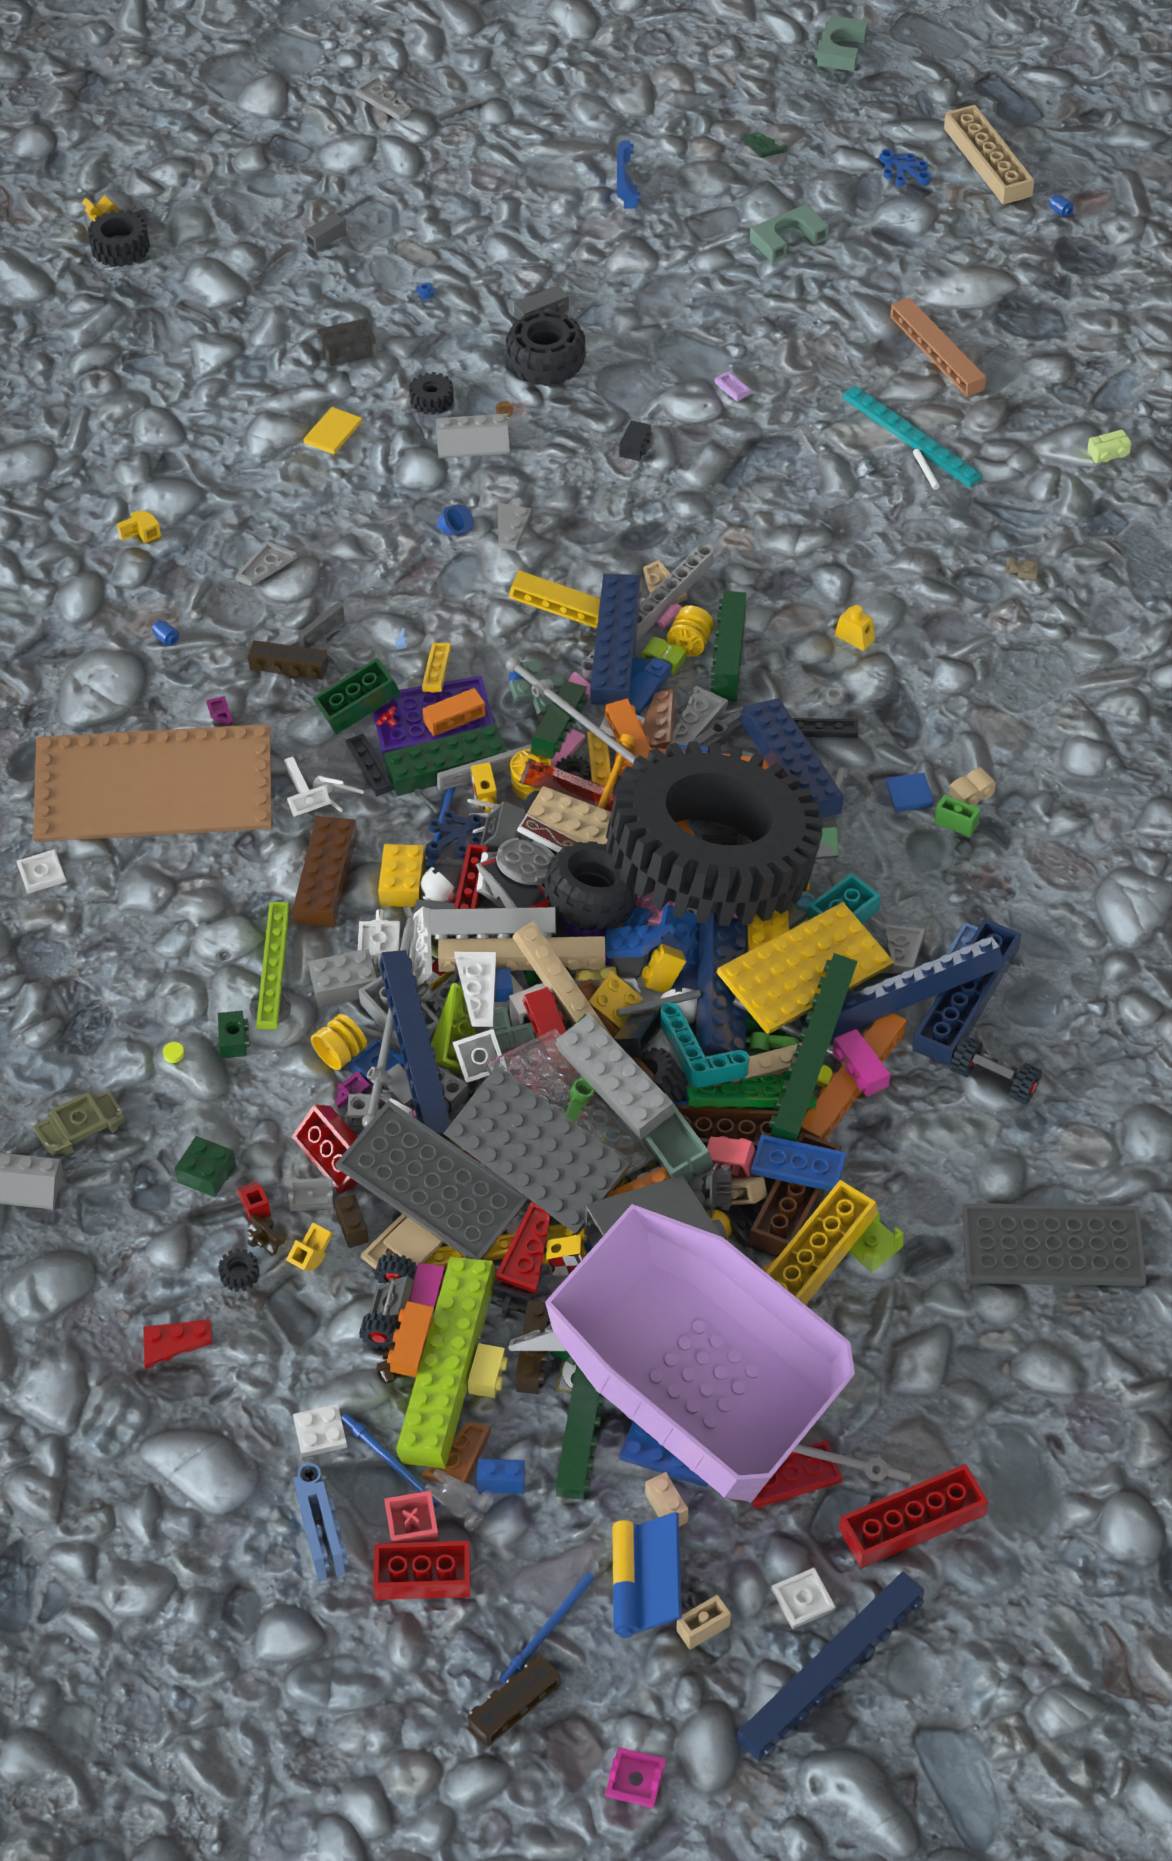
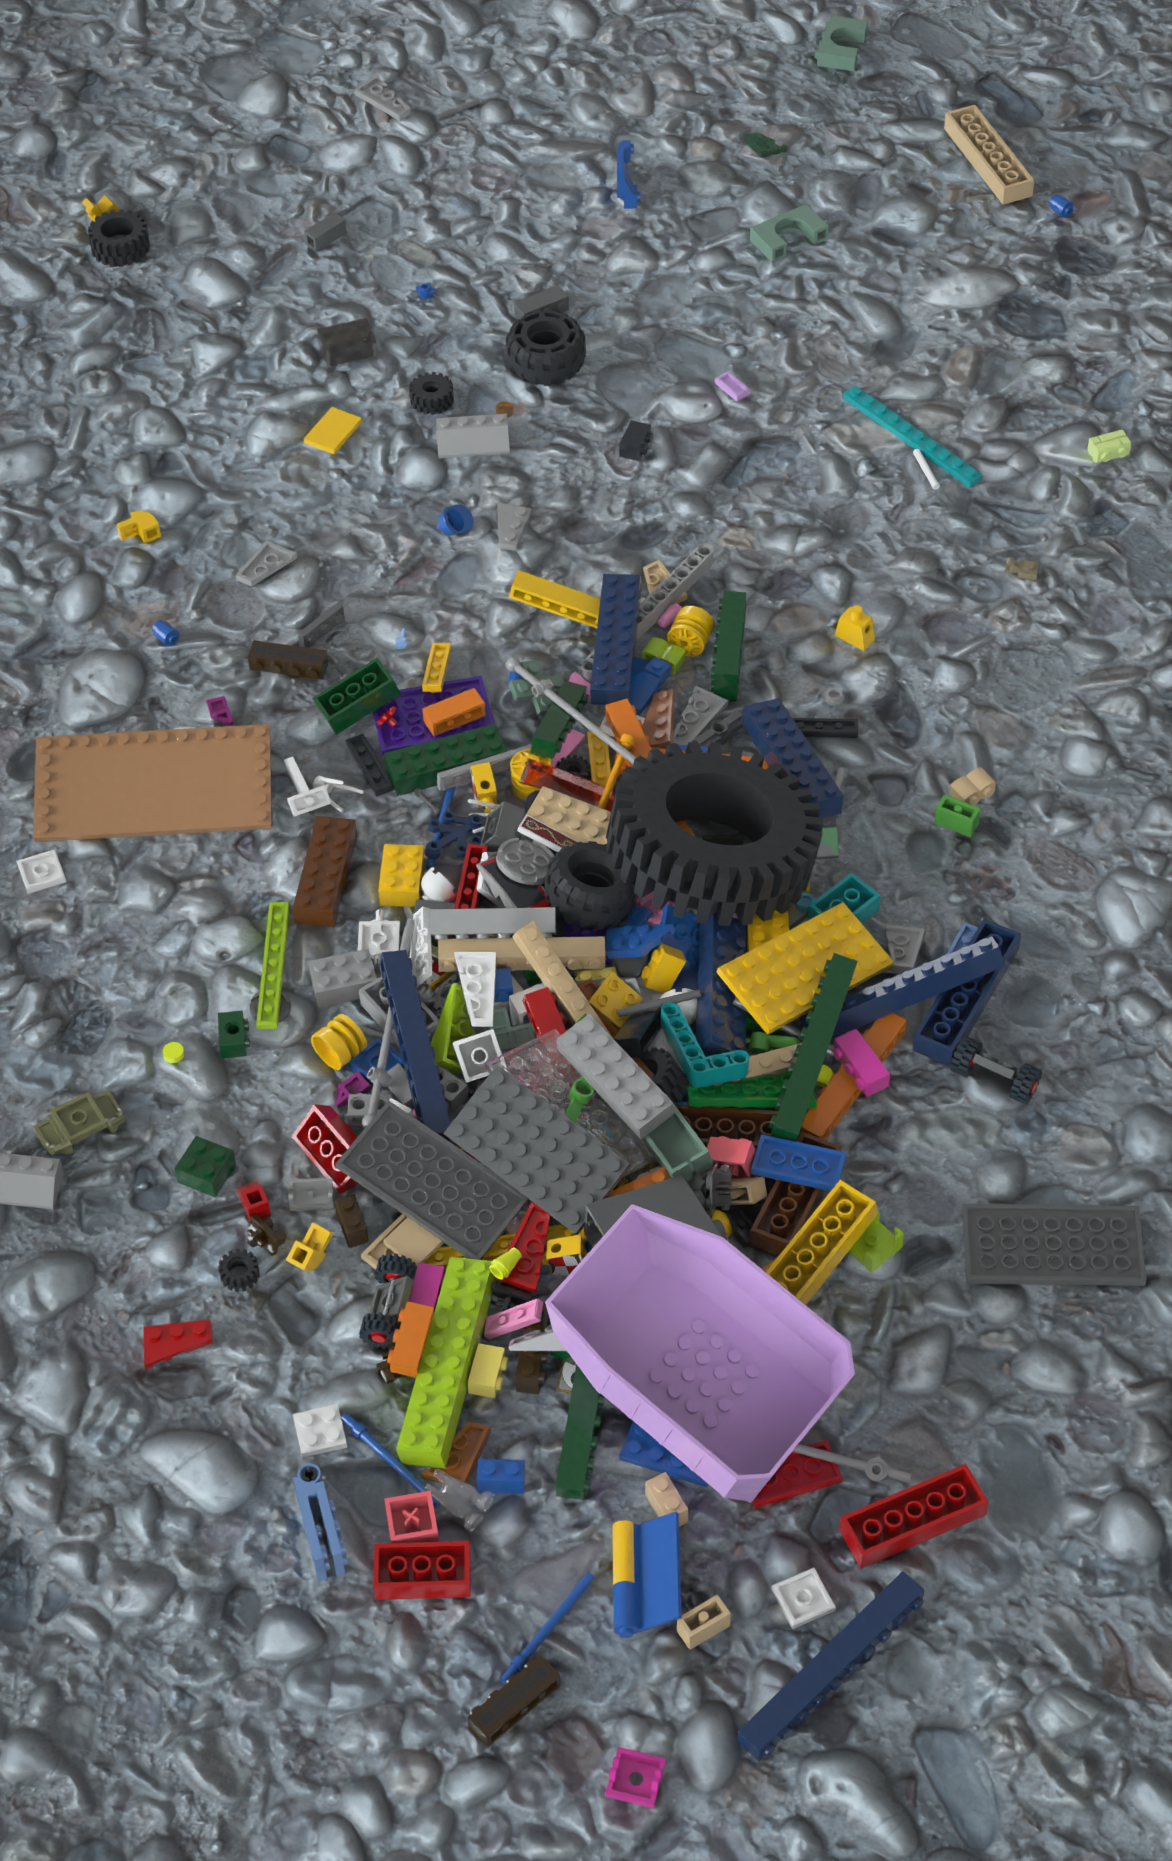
blue plant [879,149,931,186] -> none
blue tile [886,773,934,812] -> none
nougat brick [891,297,986,397] -> none
none -> bright pink tile [484,1298,543,1340]
none -> neon yellow cone [489,1247,522,1279]

